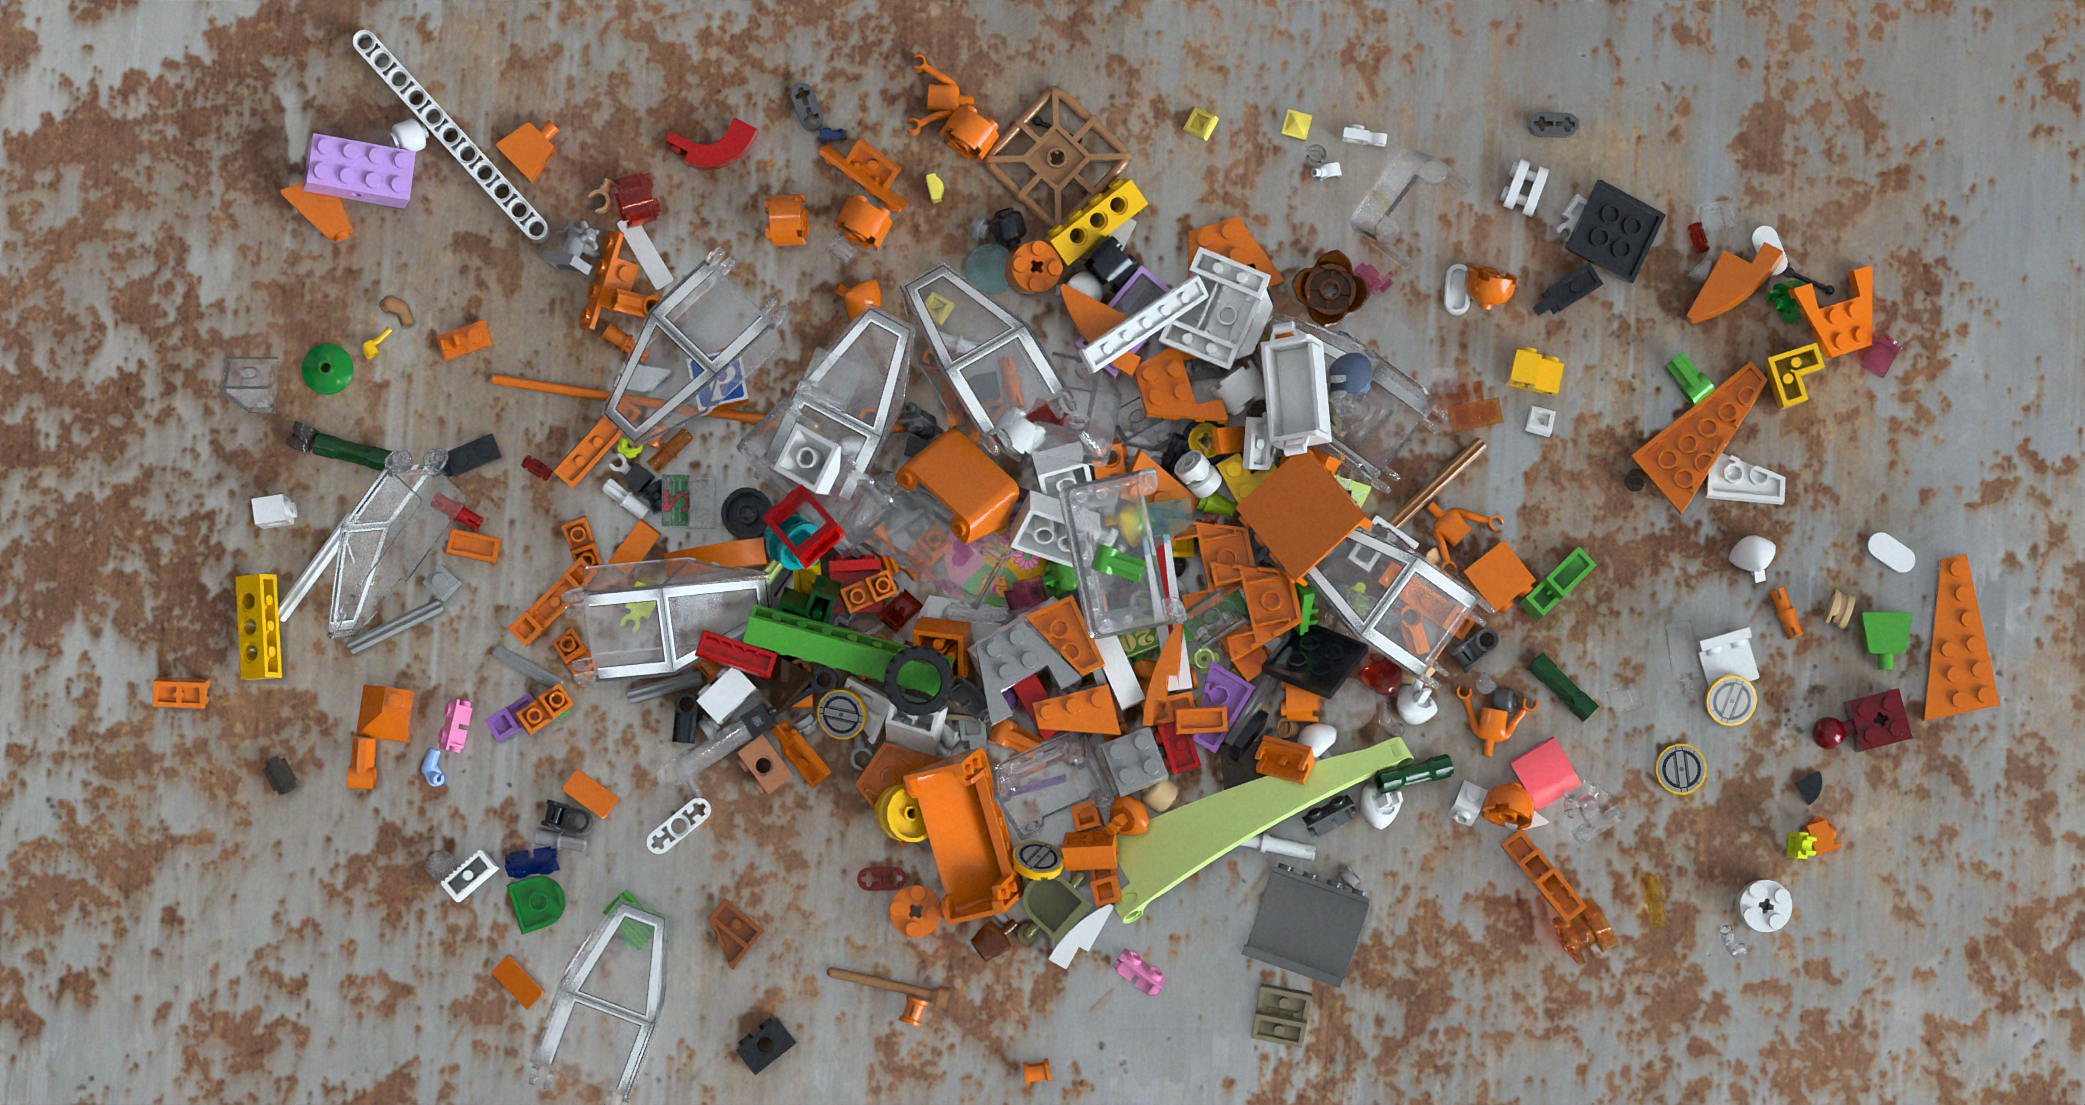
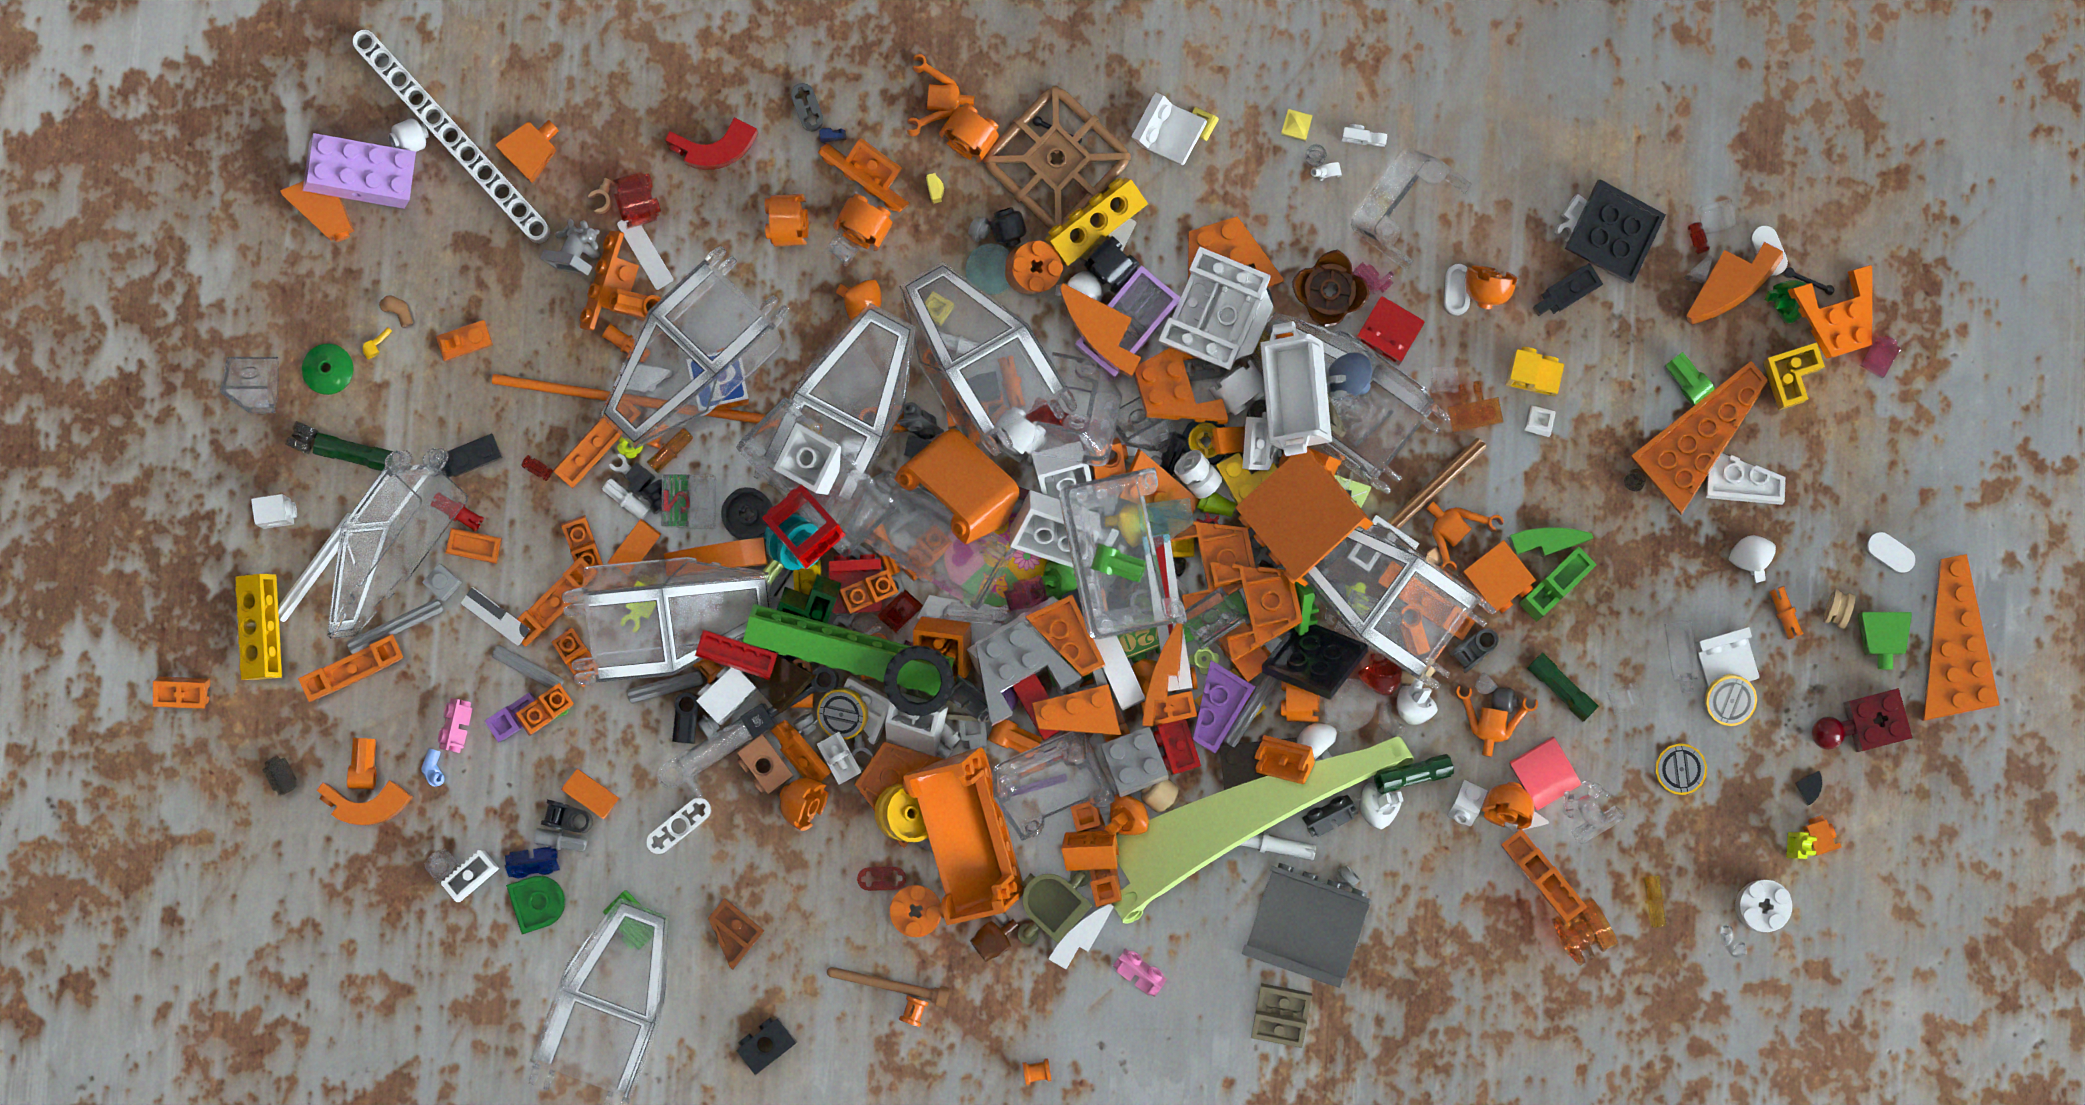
orange slope [356,684,415,743] -> none
orange slope [491,954,546,1010] -> none
clear bracket [796,347,864,414] -> none
tile [1011,840,1064,880] -> none
white tile [1078,274,1210,373] -> none
orange tile [1174,706,1228,734] -> none
black tile [1229,709,1269,762] -> none
light nougat hinge [1277,718,1300,739] -> none
white brick [1500,159,1550,217] -> none
dark grey beam [1529,112,1579,138] -> none
none -> orange slope [298,634,404,702]
none -> orange arch [316,780,413,825]
none -> white sticker [461,587,530,646]
none -> orange cylinder [779,778,828,831]
none -> white hips [817,732,862,785]
none -> white bracket [1131,92,1207,165]
none -> red bracket [1355,296,1425,365]
none -> bright green slope [1507,528,1593,557]

